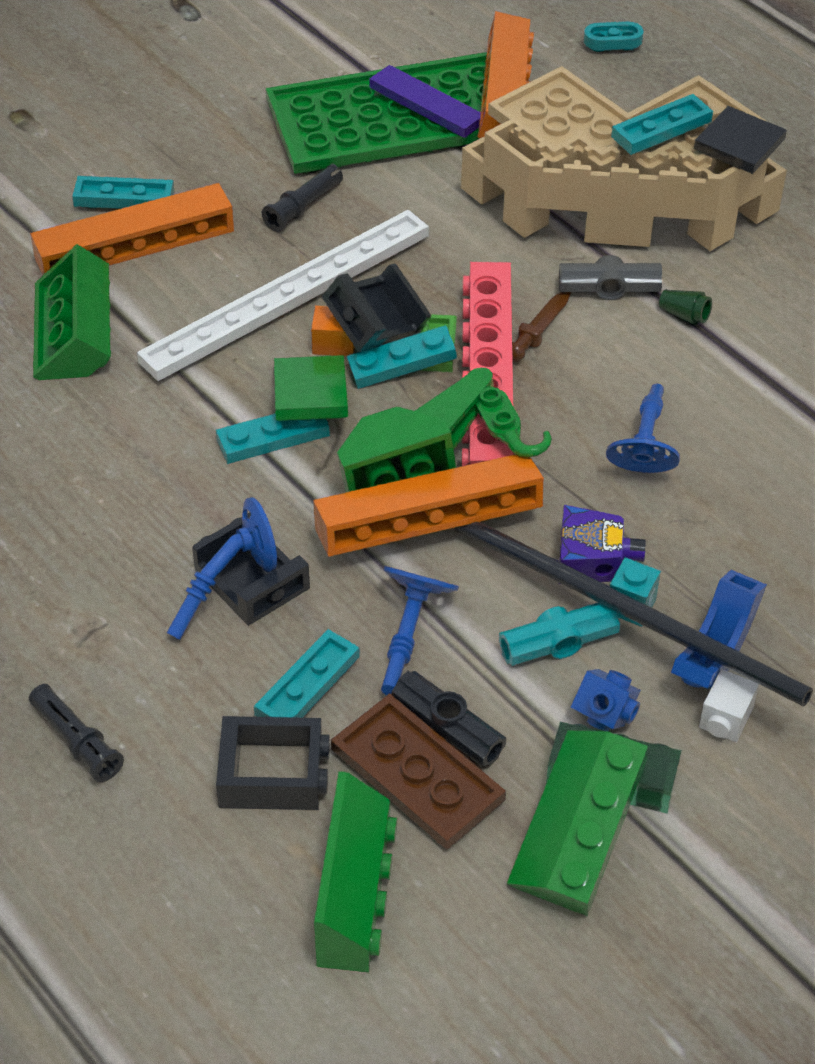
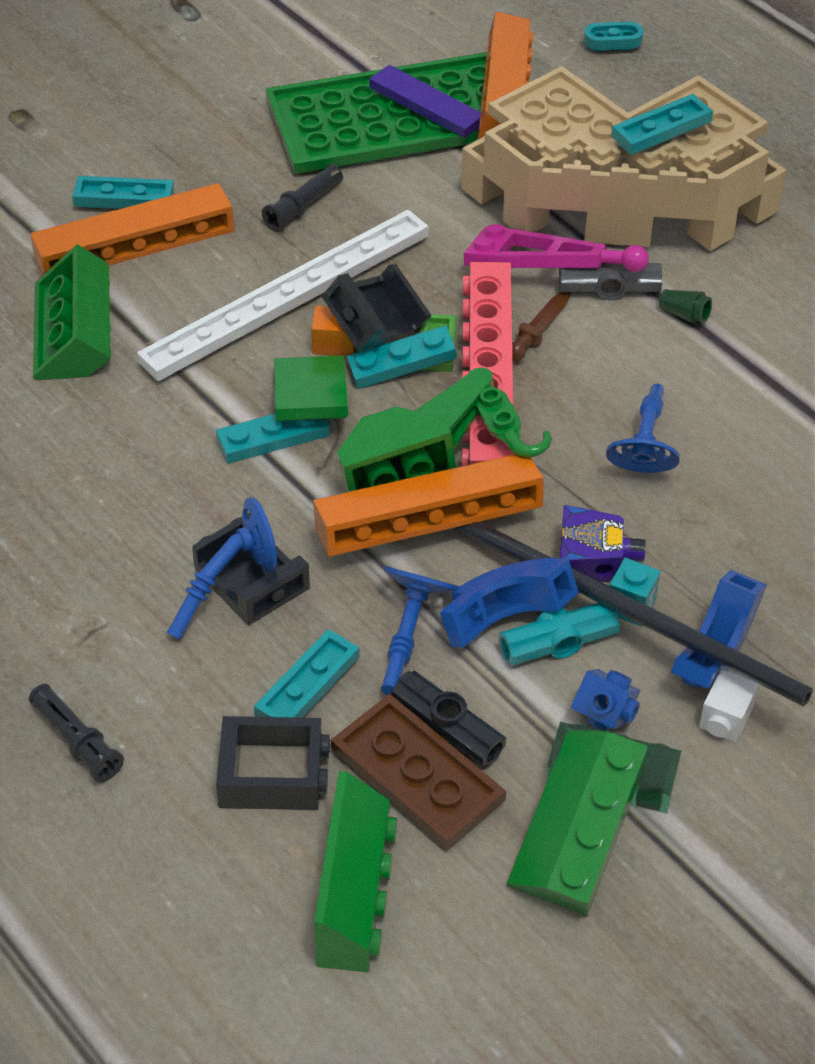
black tile [694,106,787,174] -> none
none -> blue arch [440,558,579,648]
none -> dark pink plate [463,224,649,272]

